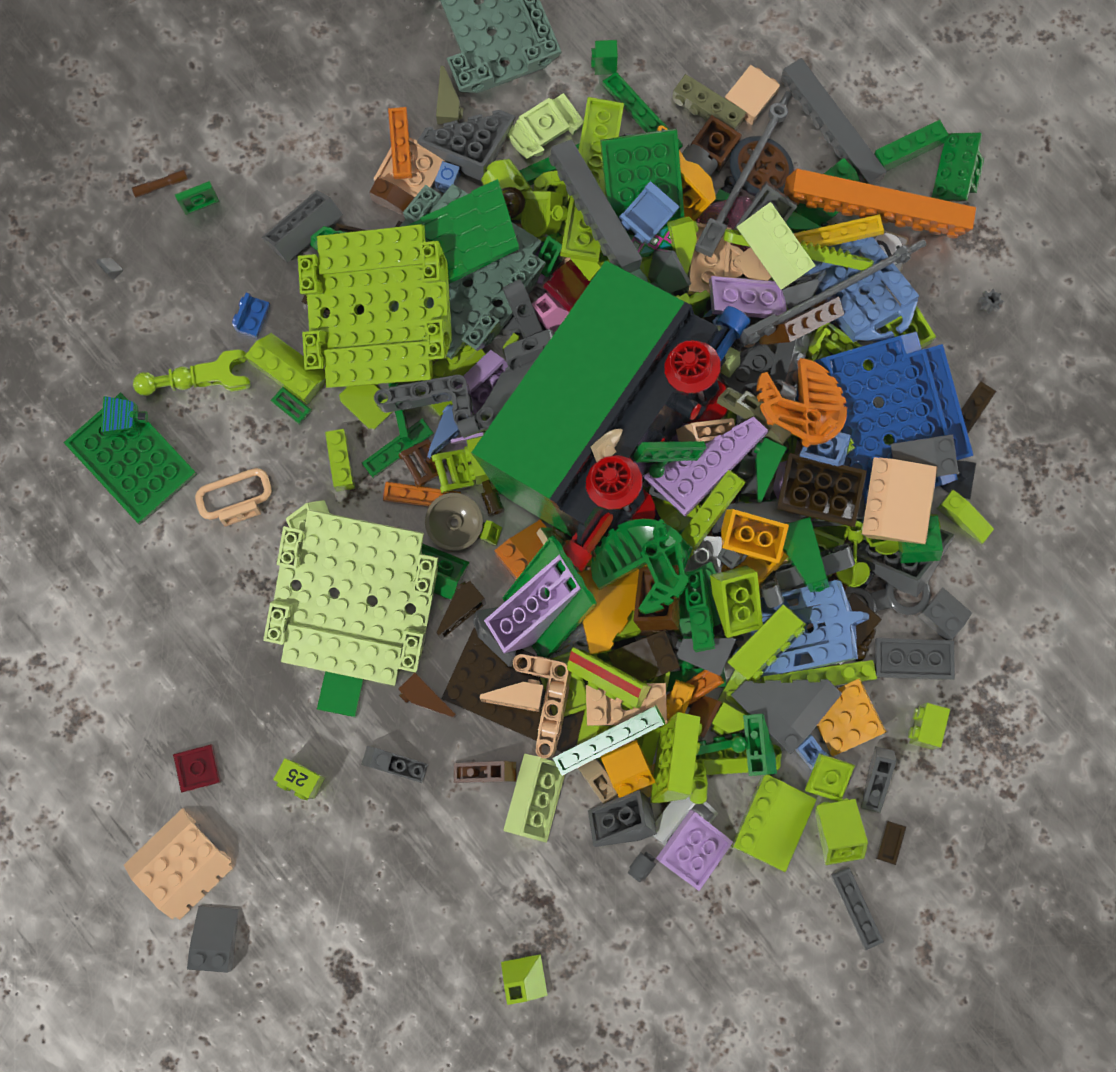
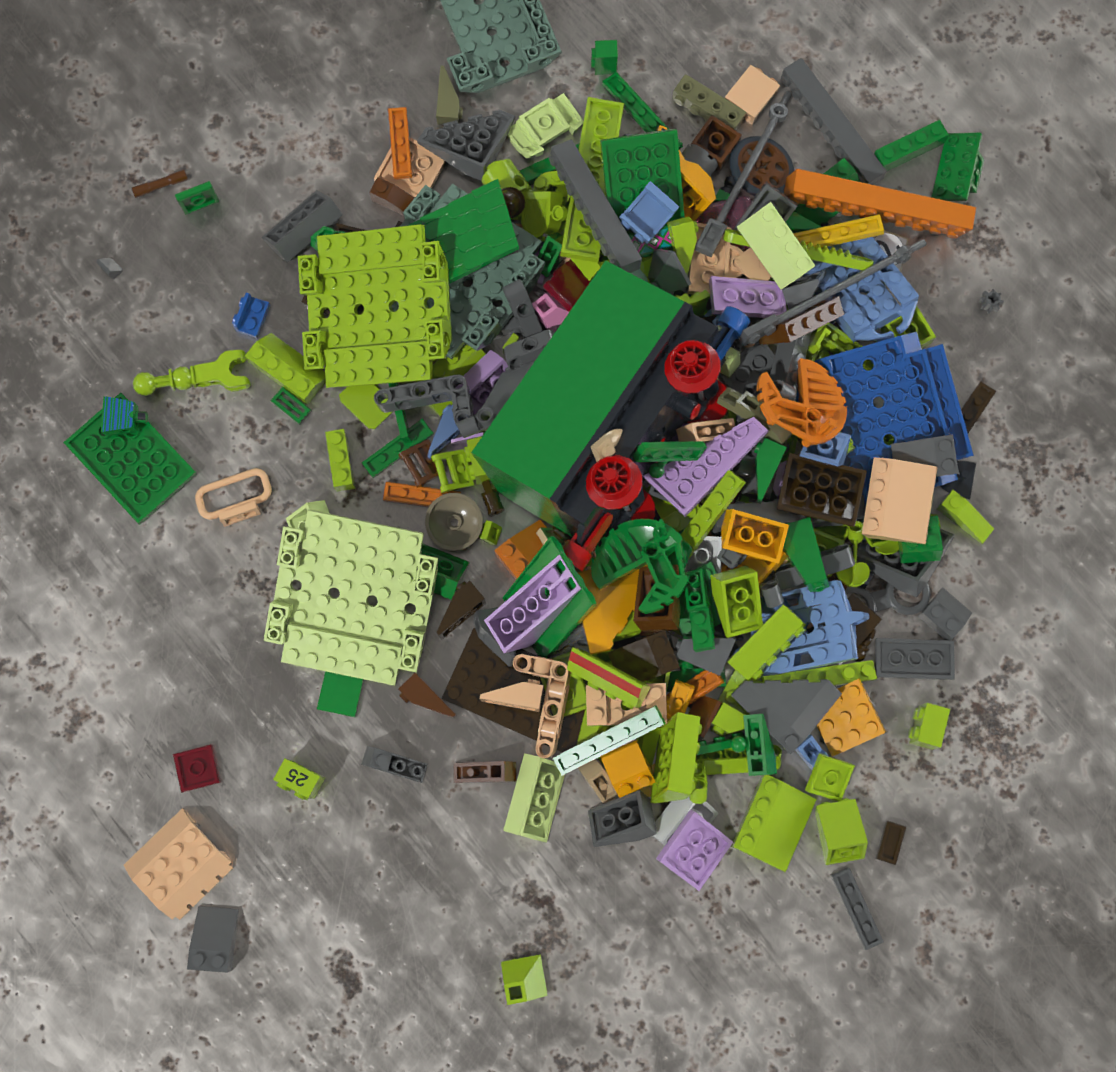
medium blue brick [435,161,461,193] -> none
dark grey brick [628,852,656,882] -> none
dark grey slope [861,746,897,813] -> none

